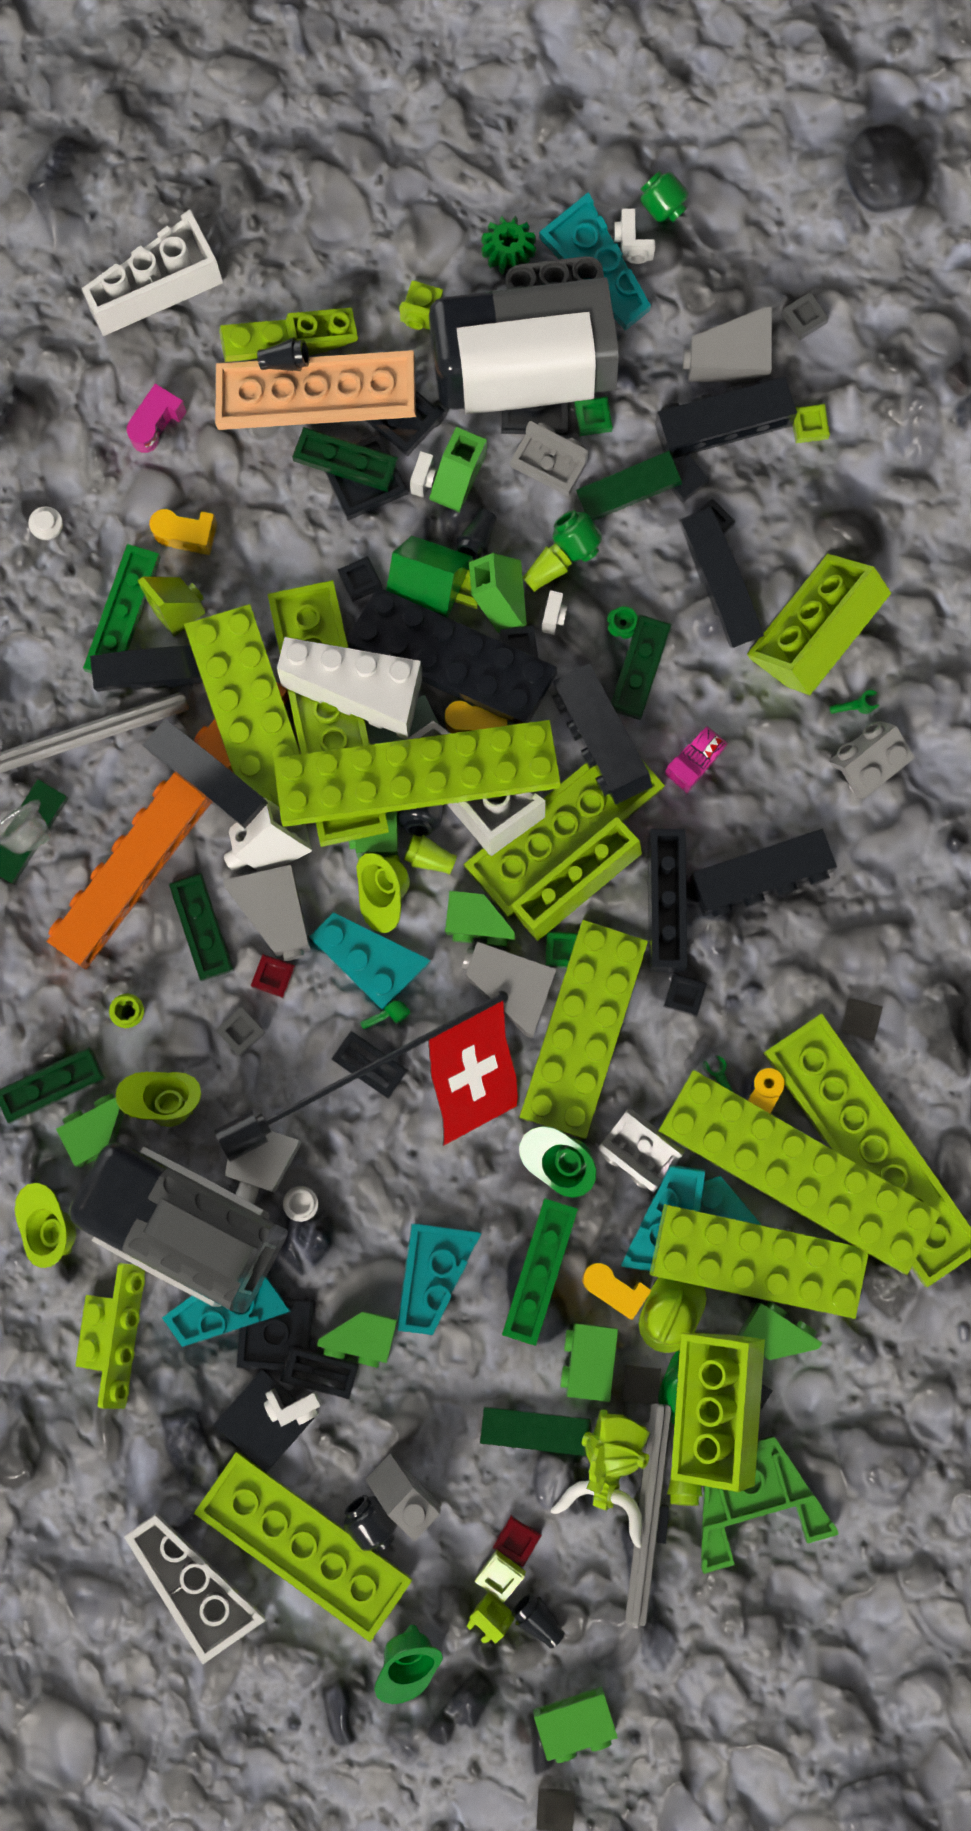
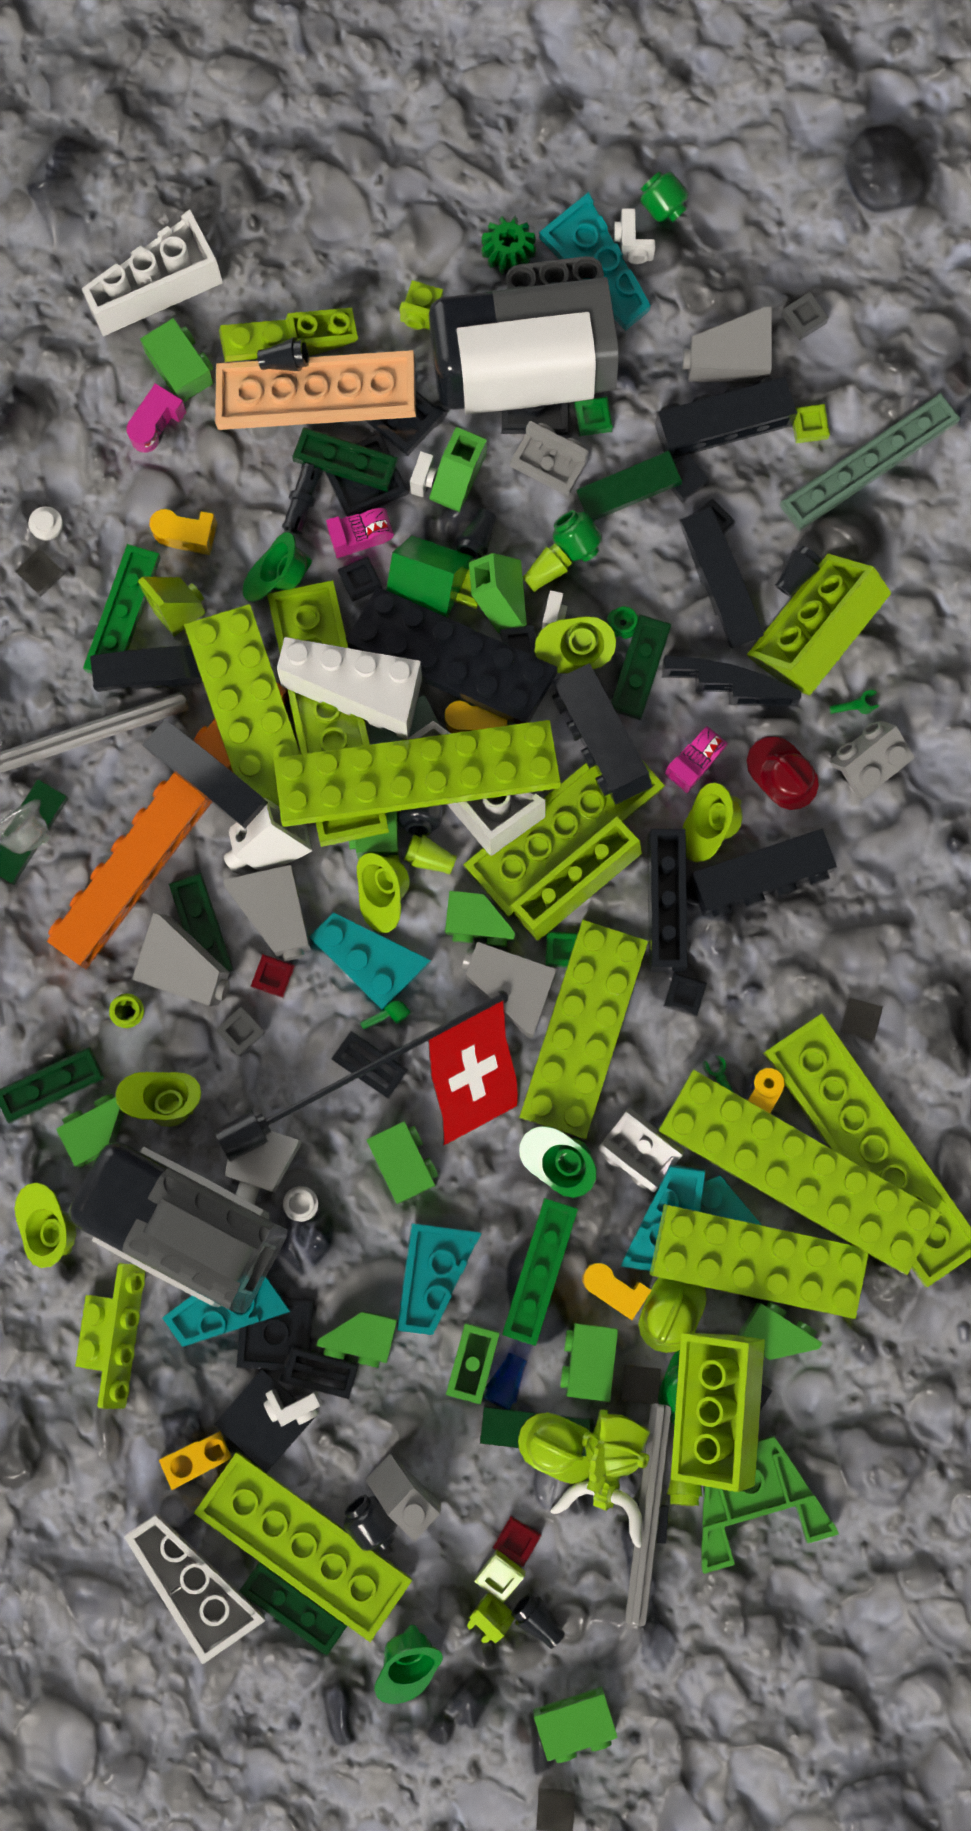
none -> clear smoke tile [15,548,65,597]
none -> light grey slope [132,913,230,1006]
none -> bright green brick [140,318,213,403]
none -> yellow leg [159,1431,232,1490]
none -> dark green tile [239,1562,347,1656]
none -> green piece [242,532,312,602]
none -> black pin [282,463,323,534]
none -> dark pink leg [326,508,394,558]
none -> bright green brick [366,1121,438,1204]
none -> bright green brick [446,1322,500,1405]
none -> clear blue cone [484,1353,527,1410]
none -> lime piece [518,1412,591,1484]
none -> lime piece [534,616,616,673]
none -> black slope [662,655,801,707]
none -> lime piece [682,783,743,862]
none -> dark red piece [746,736,819,810]
none -> black cone [775,545,822,597]
none -> sand green tile [779,393,961,531]

